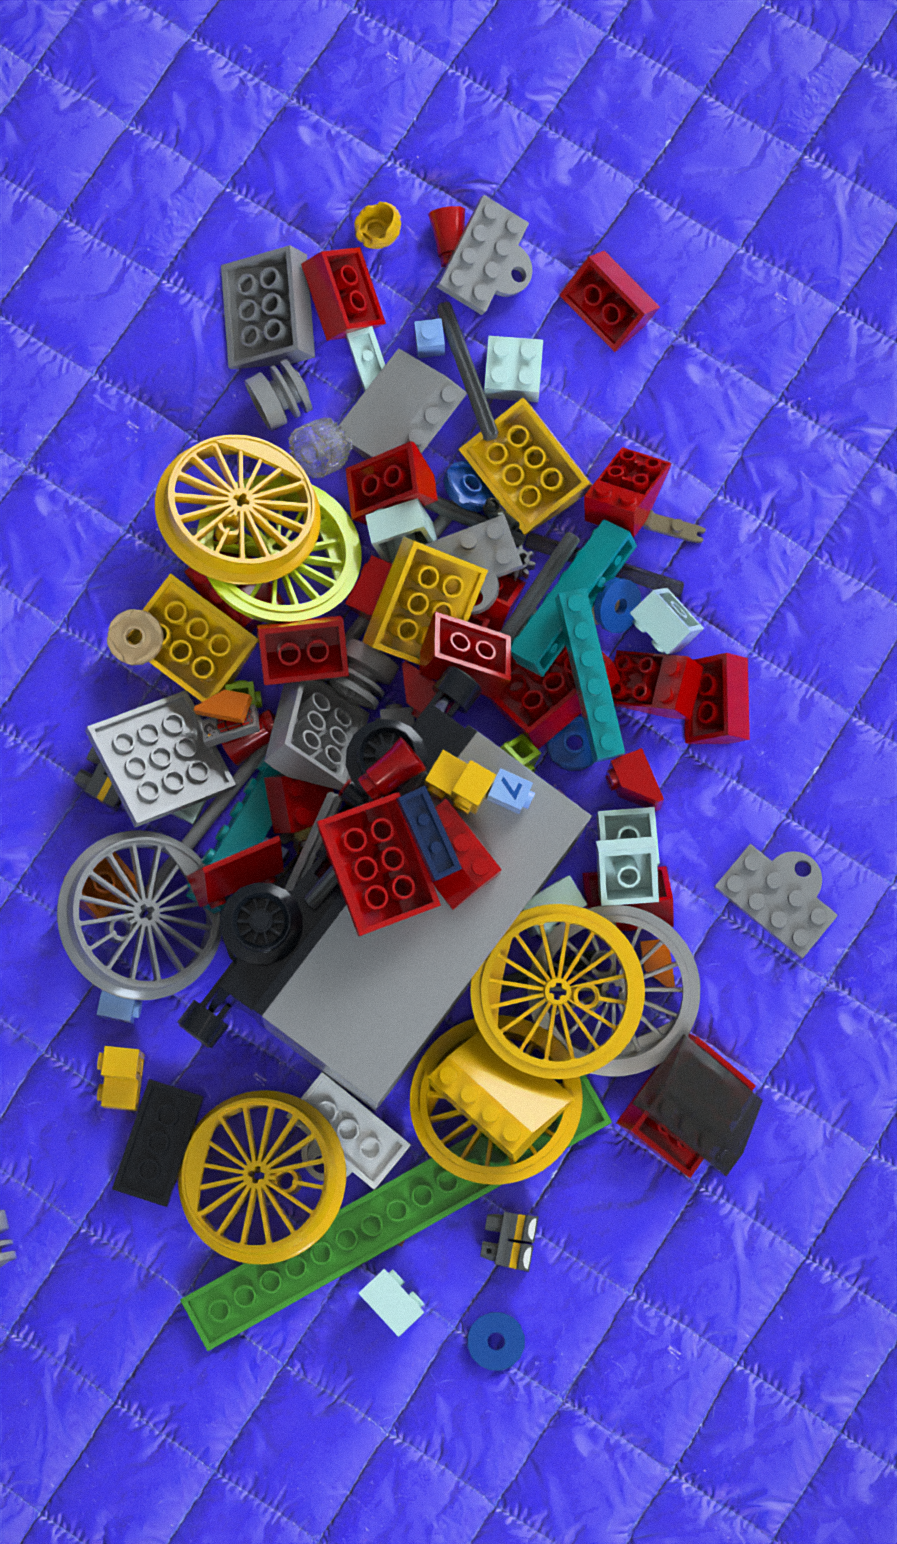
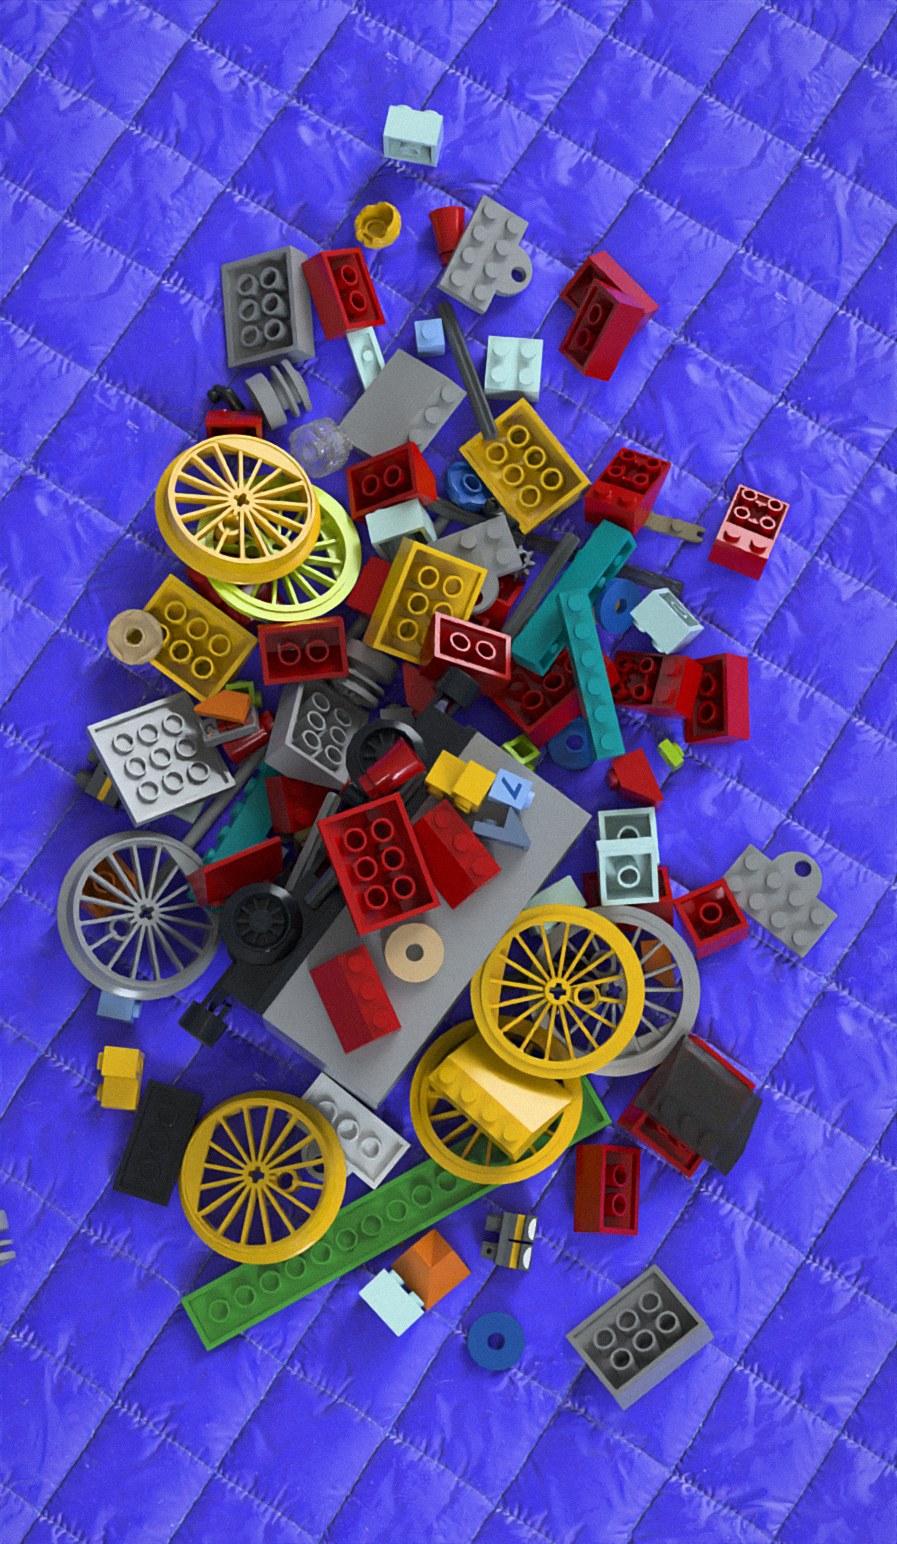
dark blue plate [396,786,462,882] -> none
none -> red slope [205,409,265,440]
none -> pearl dark grey arm [207,384,246,411]
none -> red slope [309,944,402,1054]
none -> light aqua brick [383,105,443,167]
none -> tan tile [384,923,445,983]
none -> orange slope [390,1228,471,1310]
none -> sand blue slope [472,806,531,852]
none -> red slope [558,278,645,382]
none -> light grey slope [565,1264,714,1411]
none -> red slope [574,1144,641,1236]
none -> lime plate [656,738,684,772]
none -> red slope [673,878,749,960]
none -> red slope [708,484,790,581]

